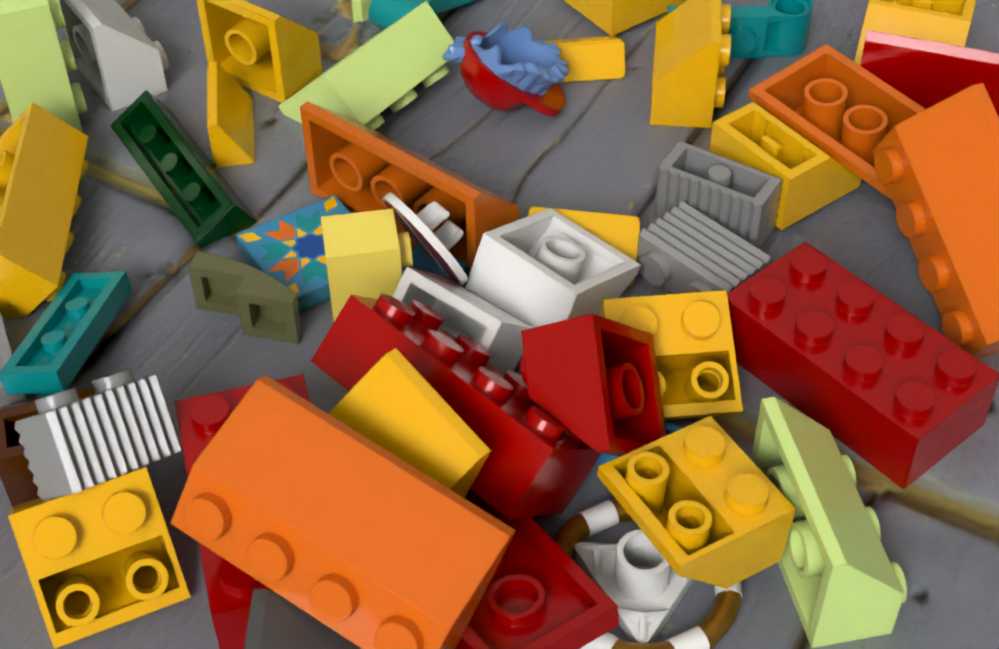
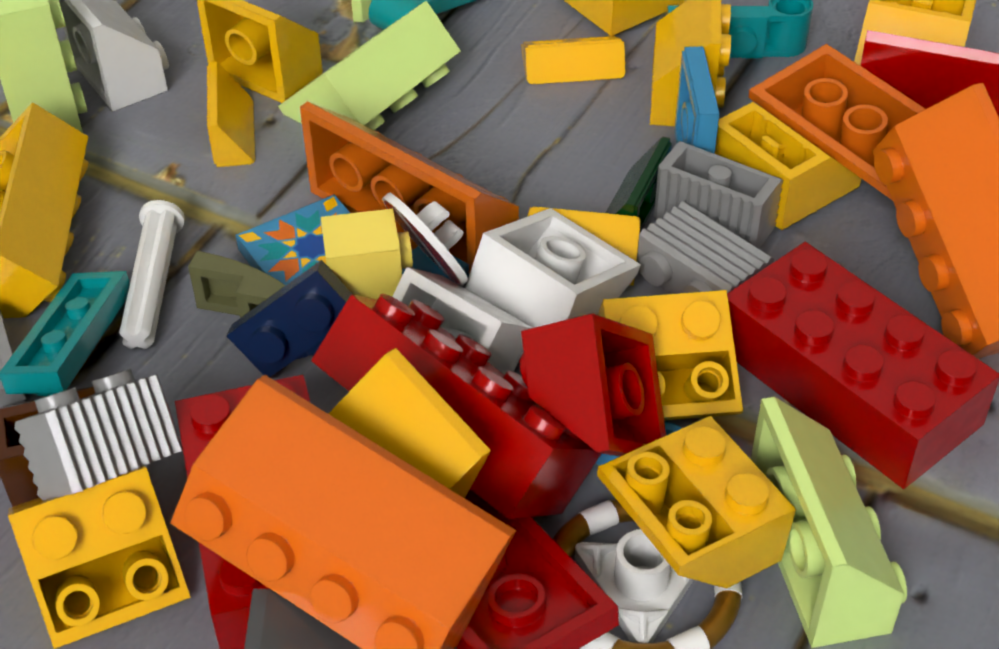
dark green slope [110,90,257,247] -> none
medium blue hair [442,21,569,117] -> none
none -> white axle [119,200,185,349]
none -> dark blue plate [226,260,353,380]
none -> dark green slope [606,136,672,232]
none -> dark azure tile [674,46,719,154]

